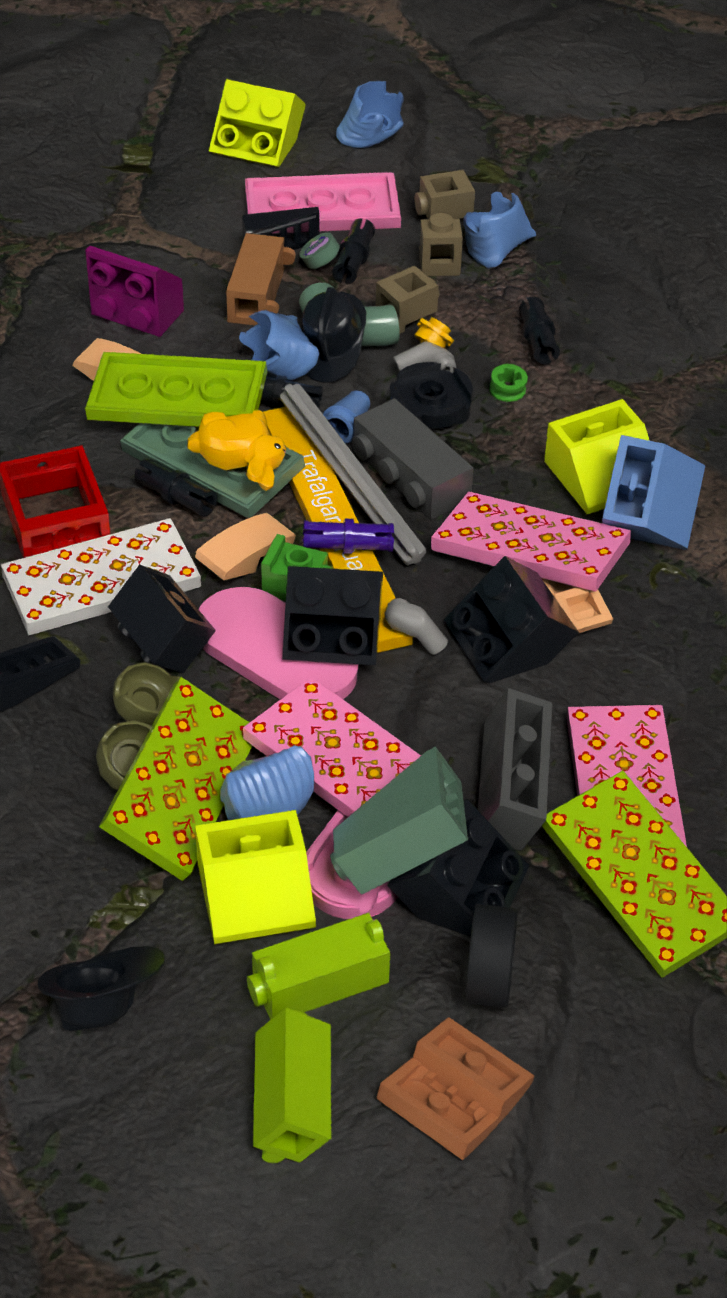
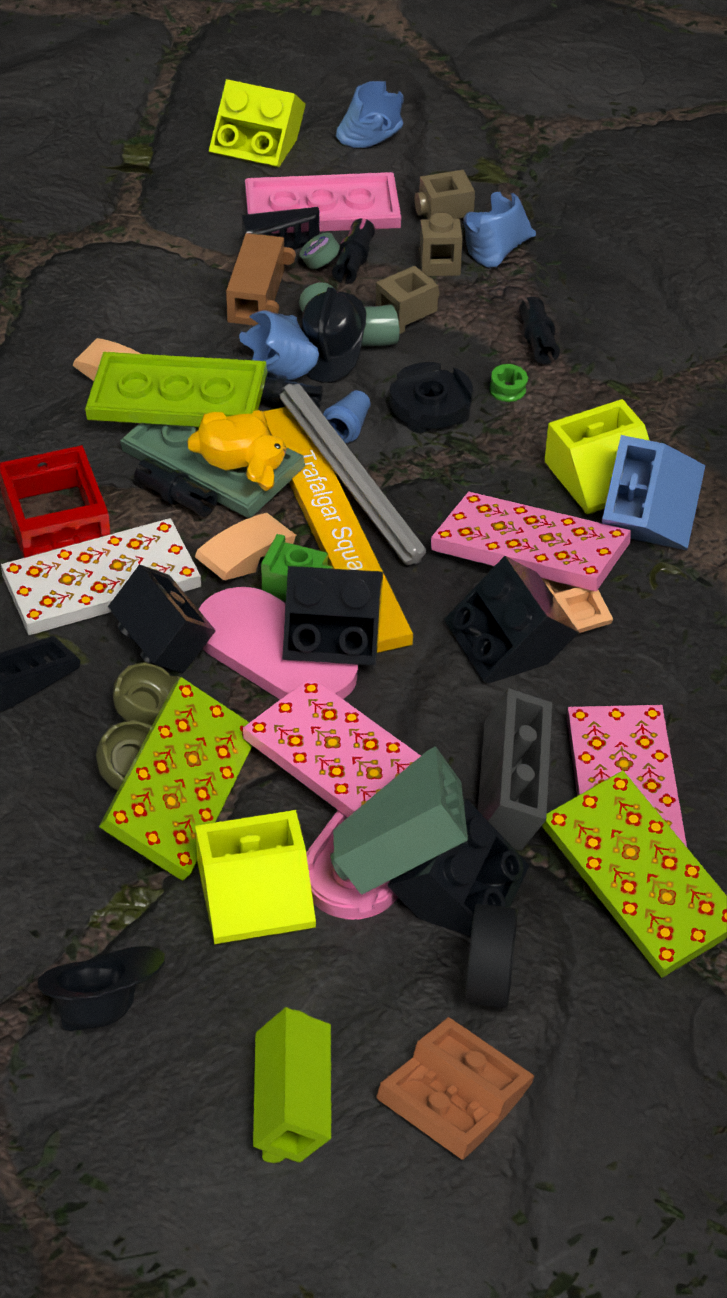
magenta slope [85,245,184,337] -> none
medium blue hair [220,745,314,820] -> none
lime brick [247,913,390,1019] -> none
dark purple pin [303,518,394,554] -> none
dark grey brick [352,398,474,520] -> none
light grey arm [385,598,448,655] -> none
light grey arm [393,342,456,373] -> none
yellow plate [414,317,454,348] -> none

